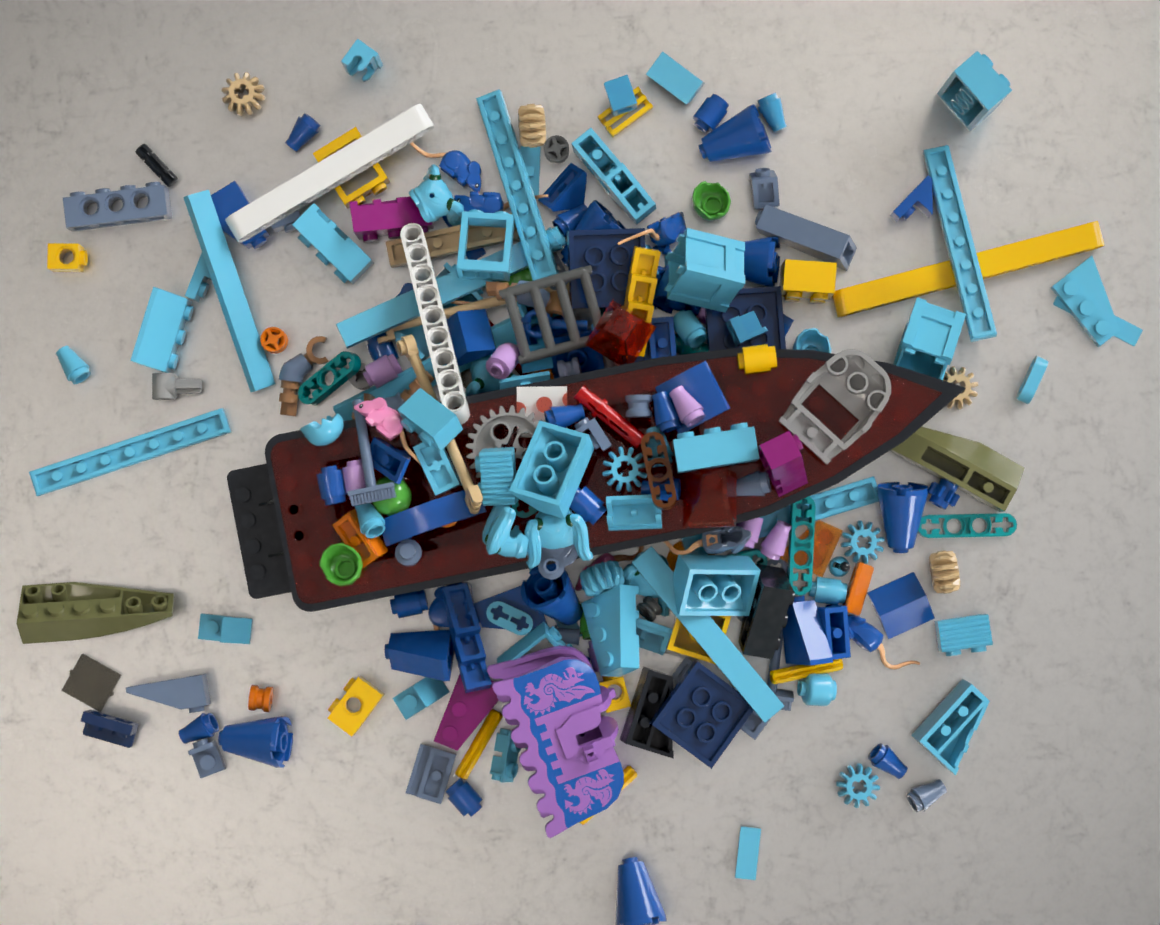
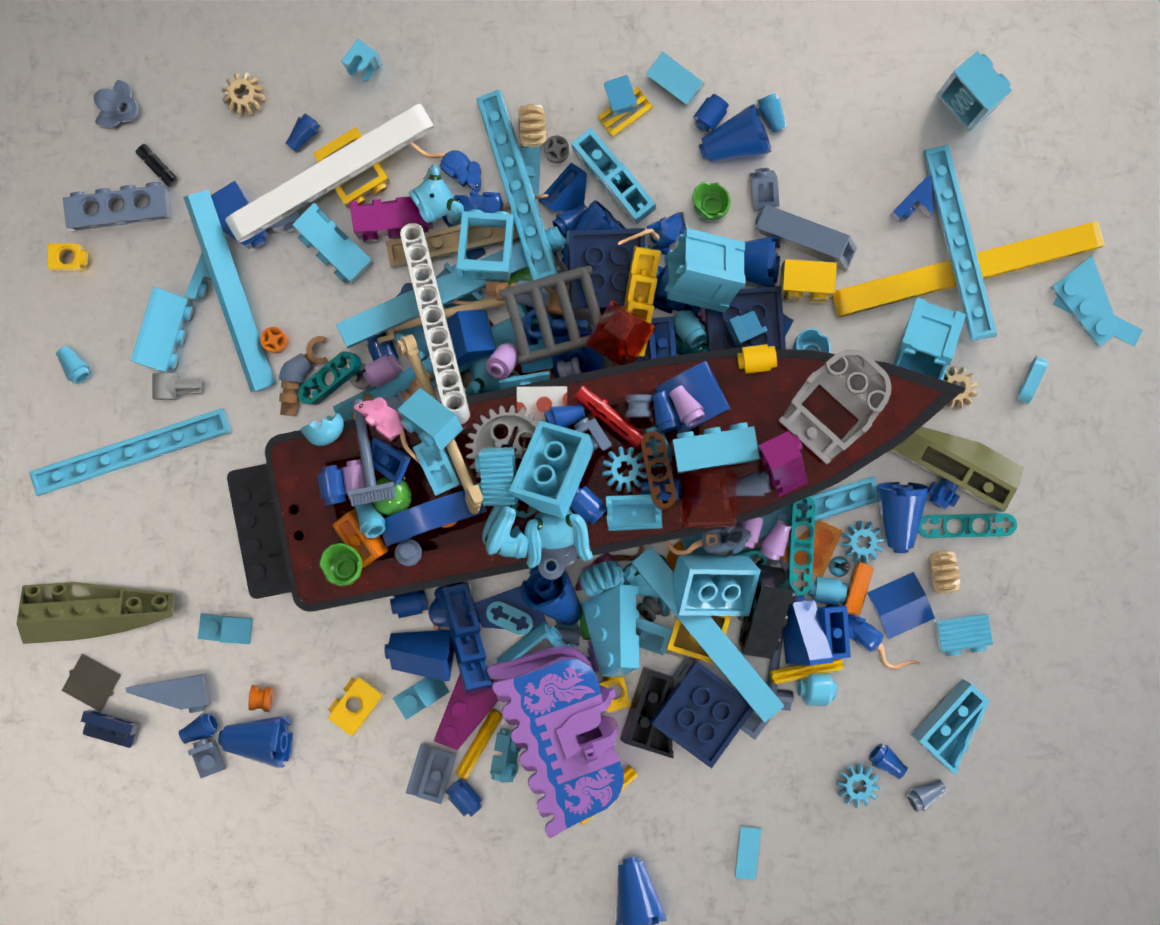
none -> sand blue plate [94,80,139,128]

